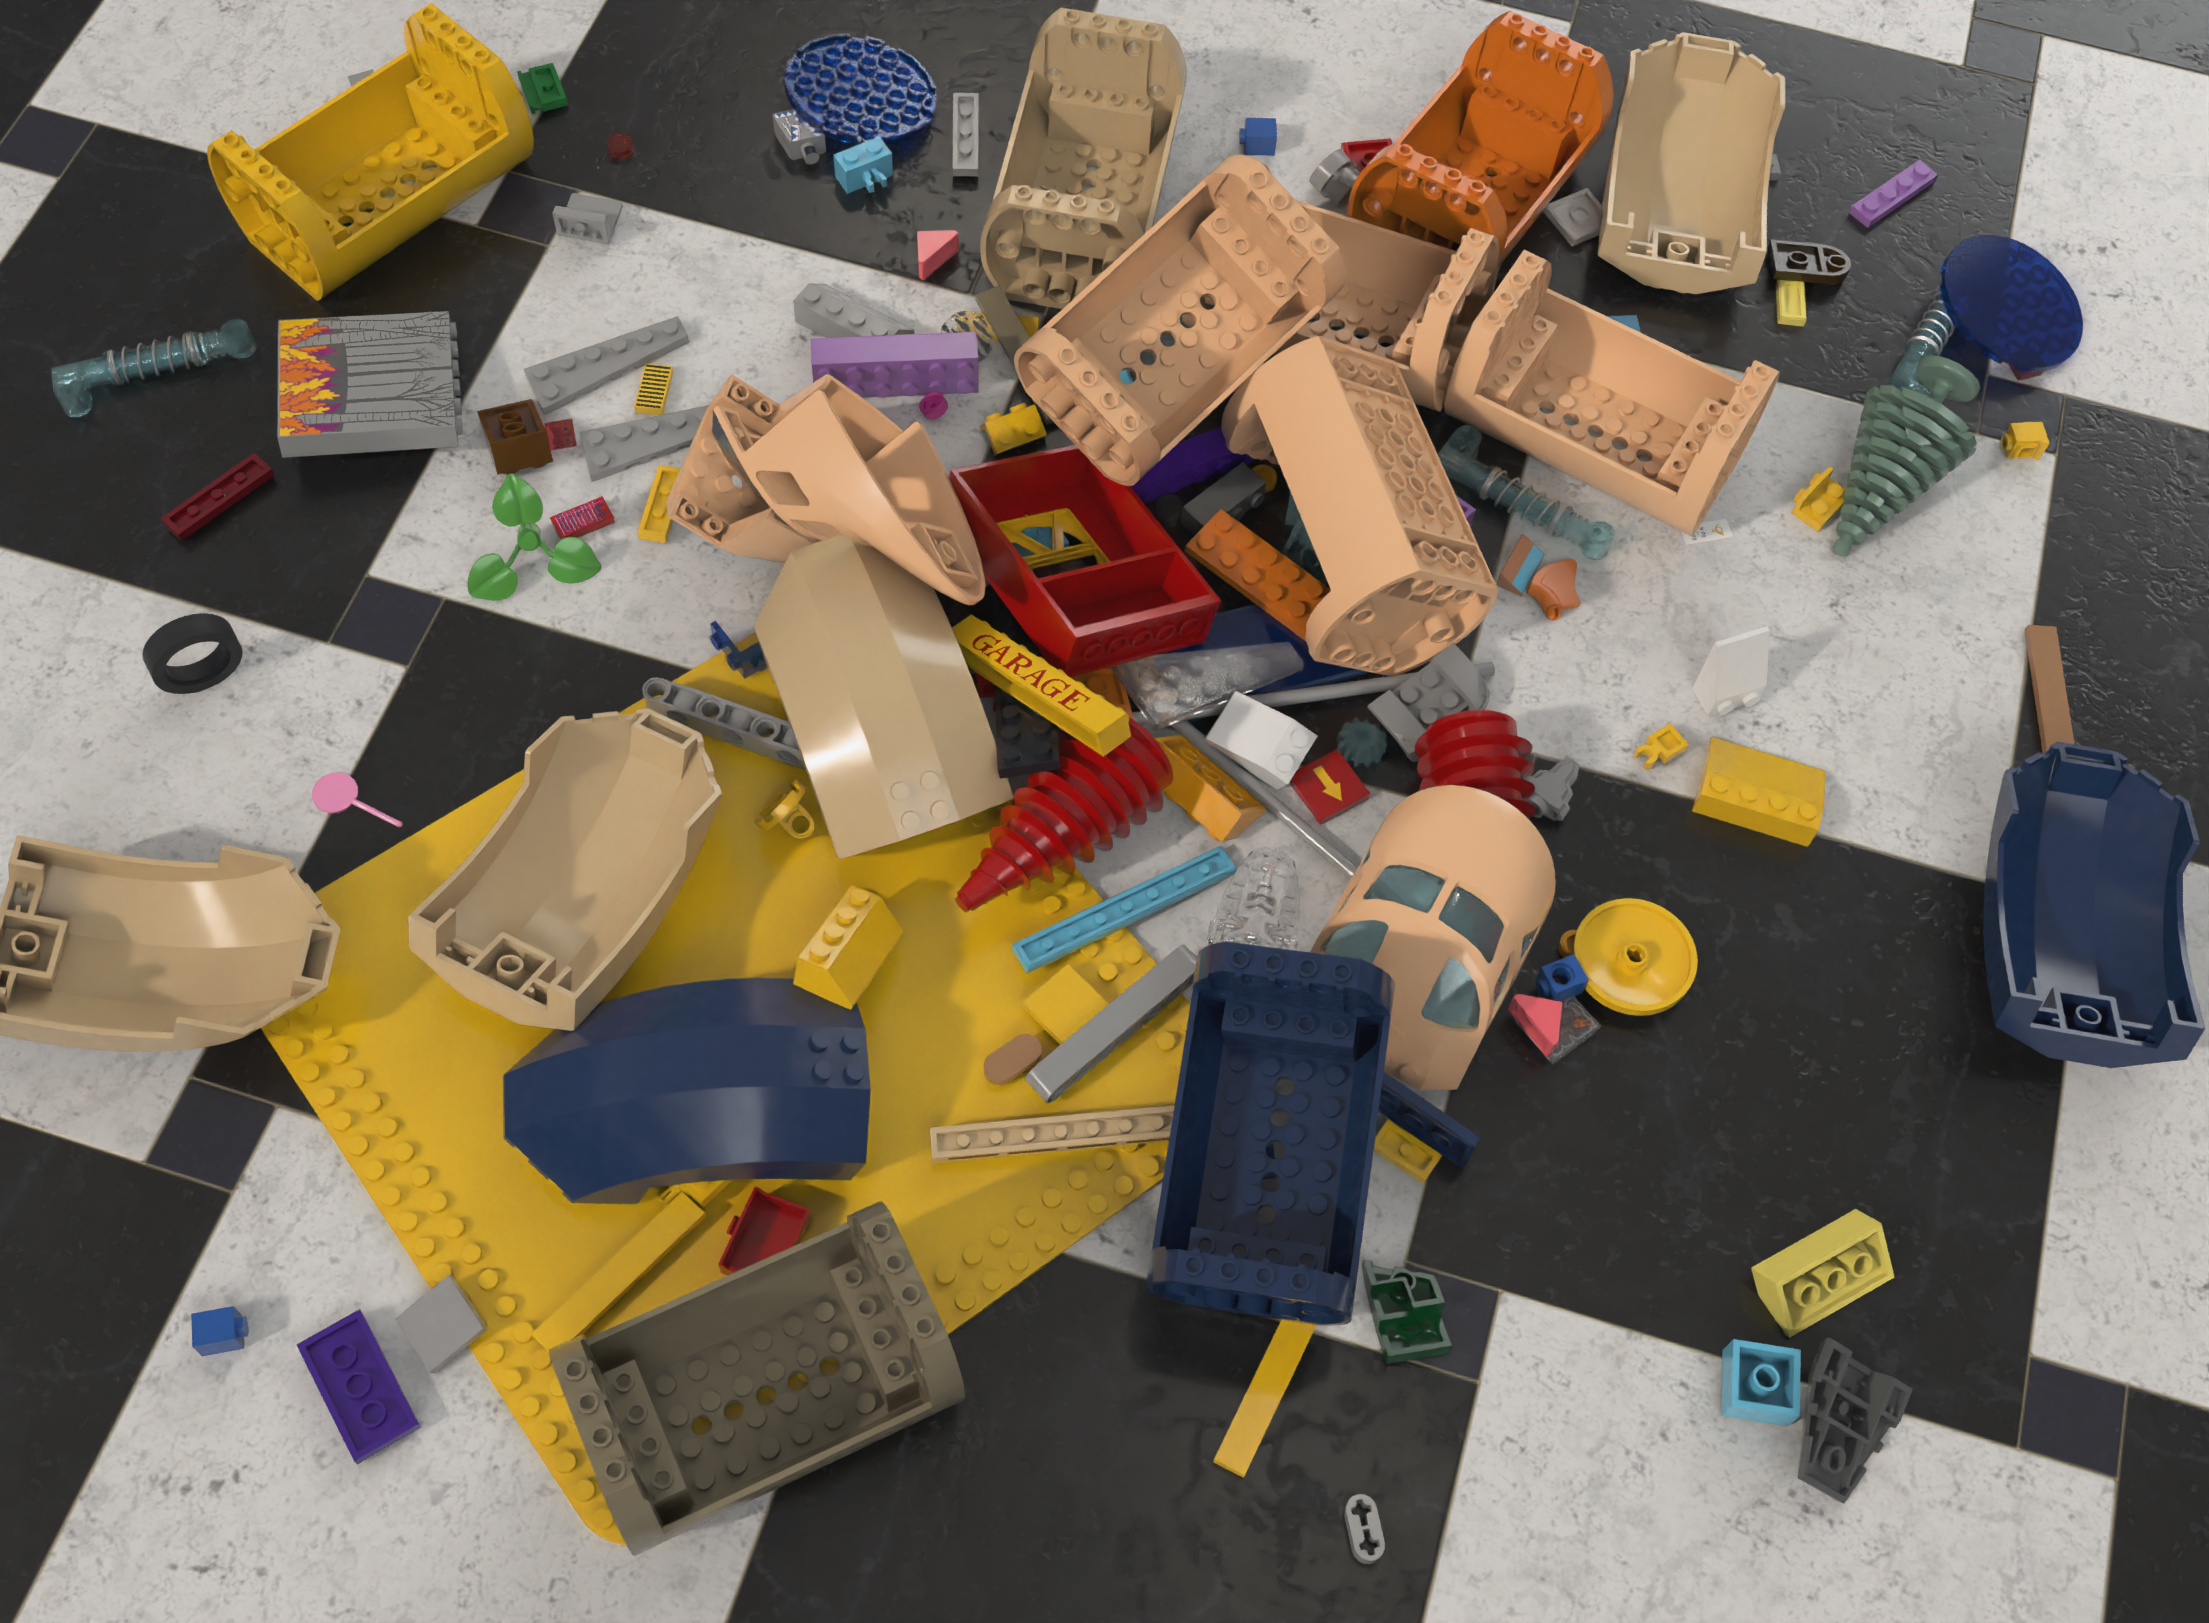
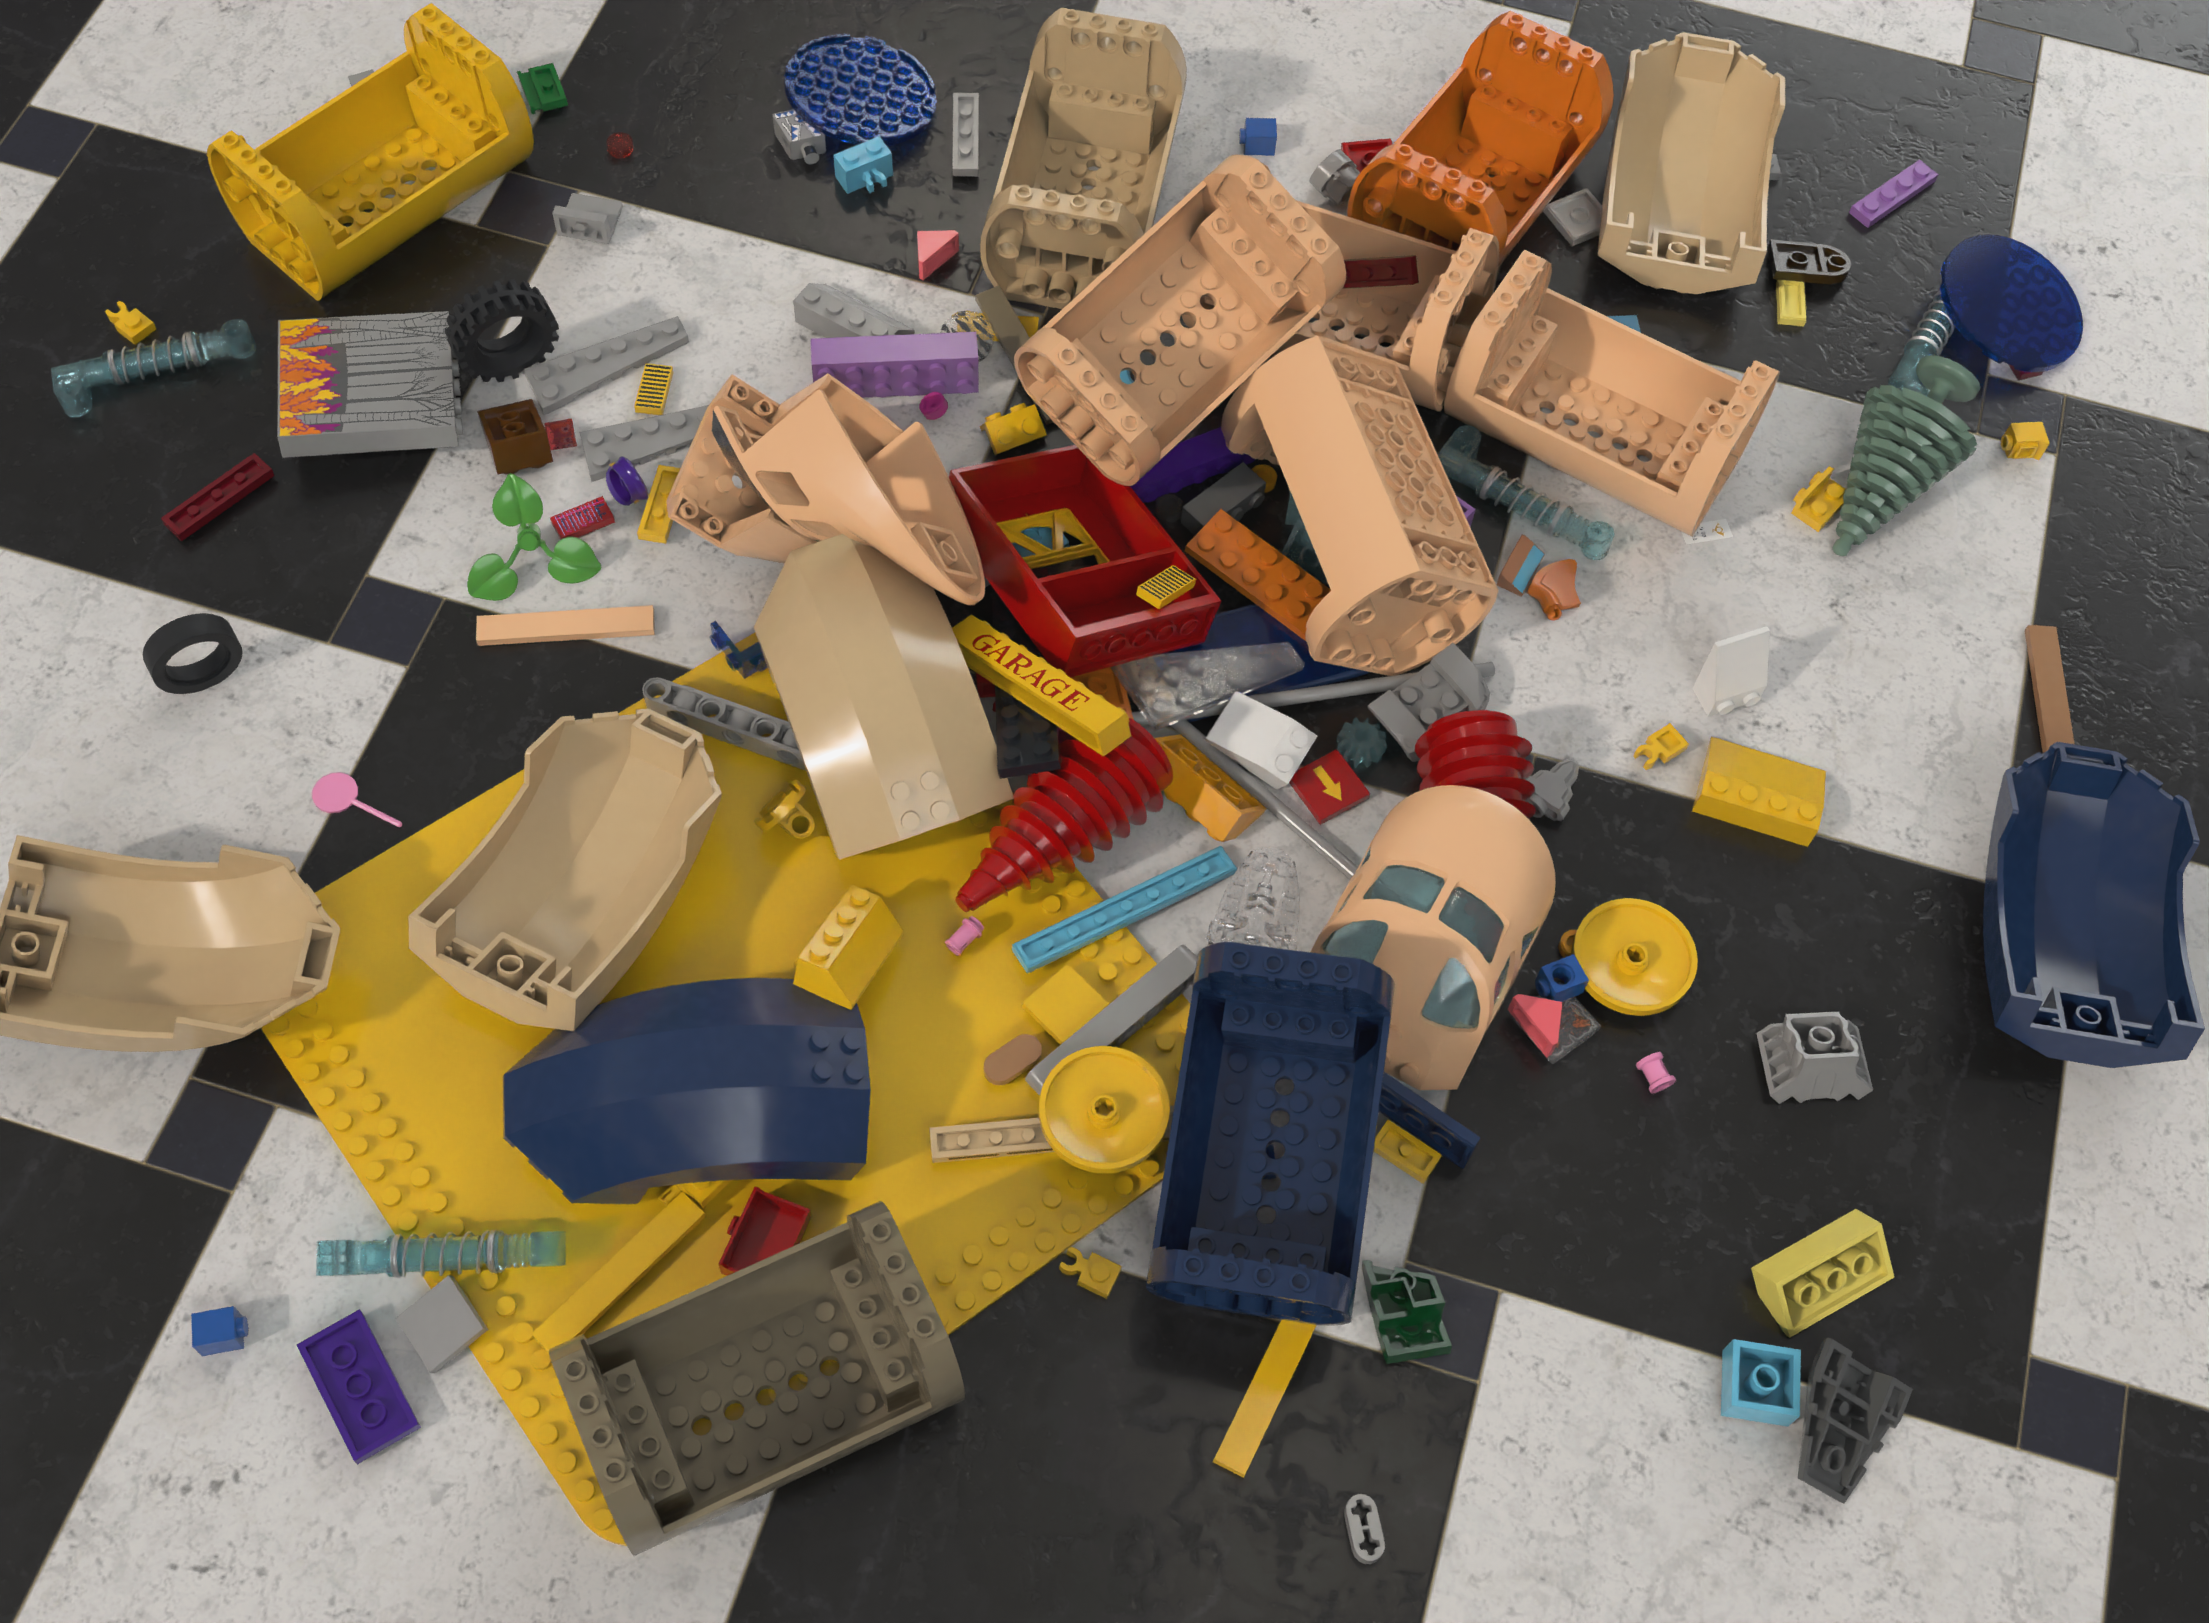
none -> yellow plate [105,301,156,345]
none -> clear light blue piece [316,1230,566,1278]
none -> black tyre [445,279,559,382]
none -> light nougat tile [476,605,655,646]
none -> dark purple piece [606,456,648,506]
none -> bright pink pin [945,916,984,956]
none -> yellow dish [1039,1046,1170,1173]
none -> yellow plate [1059,1247,1122,1299]
none -> yellow tile [1136,565,1196,609]
none -> dark red plate [1342,255,1419,289]
none -> bright pink bush [1636,1052,1676,1094]
none -> light grey slope [1756,1012,1873,1104]

